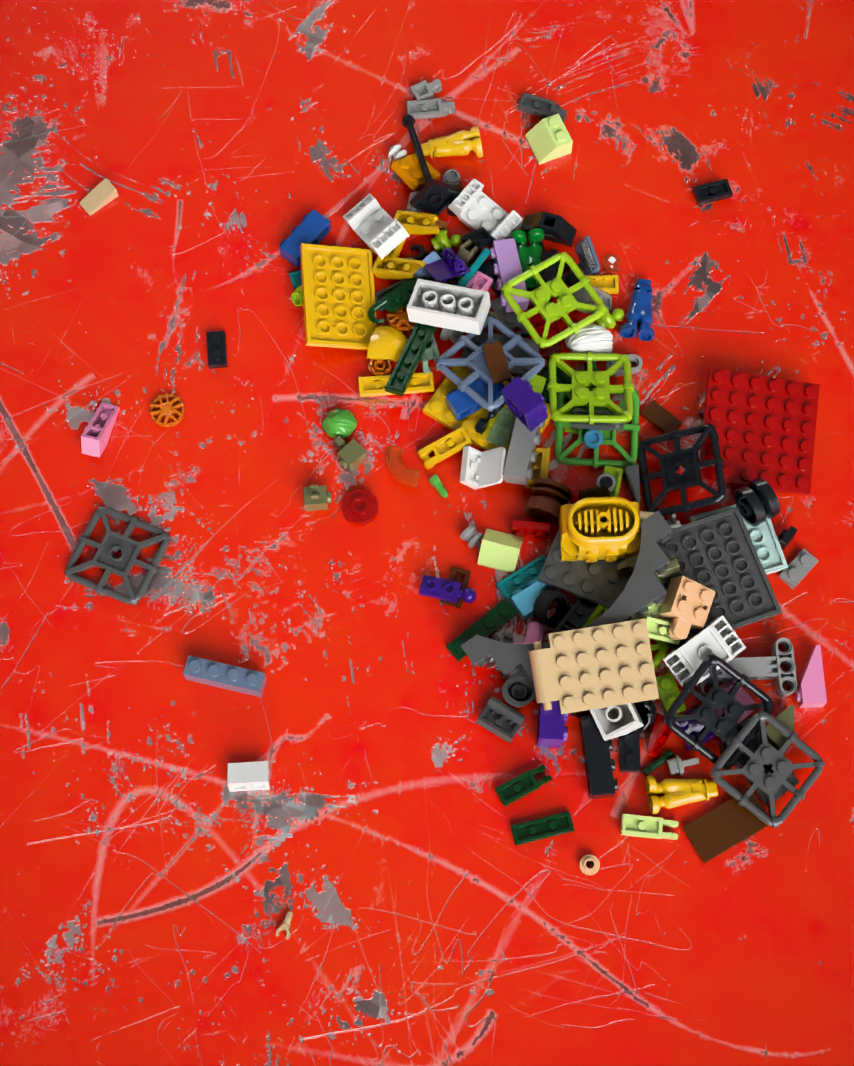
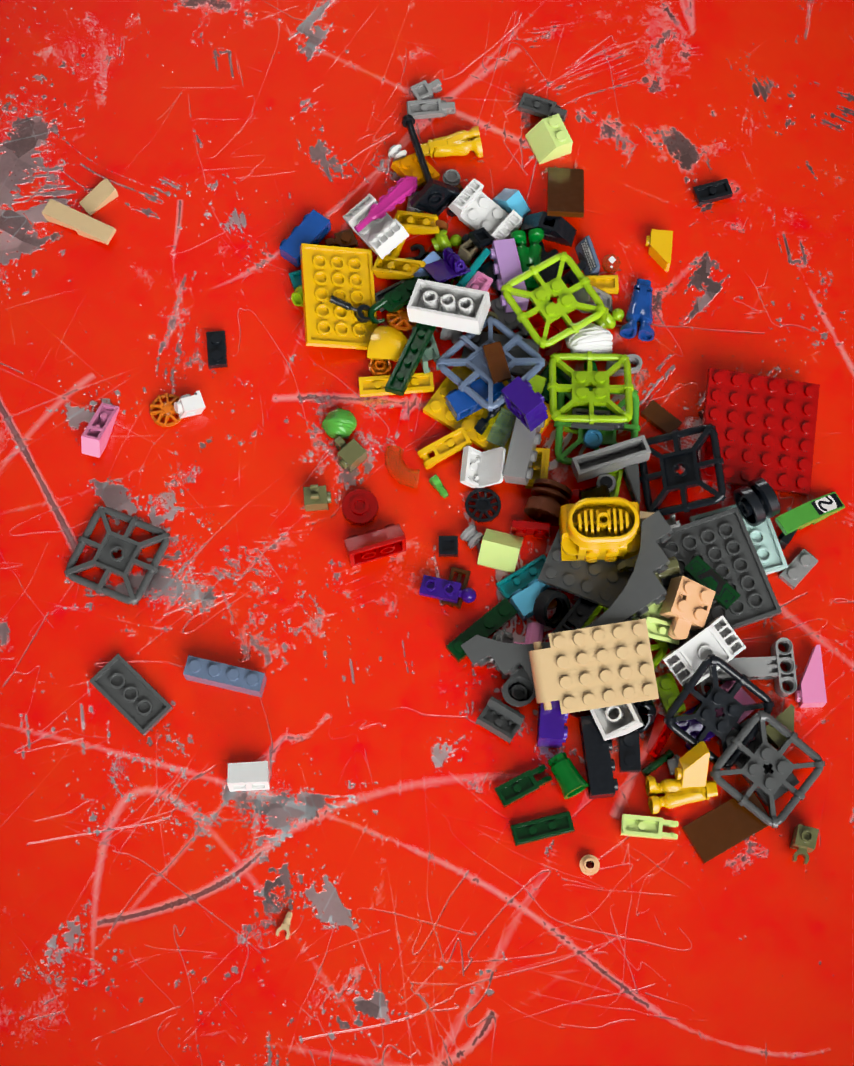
none -> tan slope [42,198,117,245]
none -> dark grey plate [89,654,173,736]
none -> white brick [174,390,206,419]
none -> reddish brown plate [325,228,358,248]
none -> black piece [329,295,371,323]
none -> red slope [344,524,406,567]
none -> dark pink sword [354,176,418,233]
none -> black plate [439,536,458,557]
none -> black wheel [465,488,501,523]
none -> medium azure slope [493,188,531,218]
none -> reddish brown tile [547,167,584,218]
none -> green plant [548,752,589,799]
none -> light grey brick [571,435,651,483]
none -> yellow slope [645,229,673,272]
none -> yellow slope [675,741,710,788]
none -> dark green tile [683,555,741,610]
none -> bright green slope [775,492,845,536]
none -> olive brick [790,824,819,865]

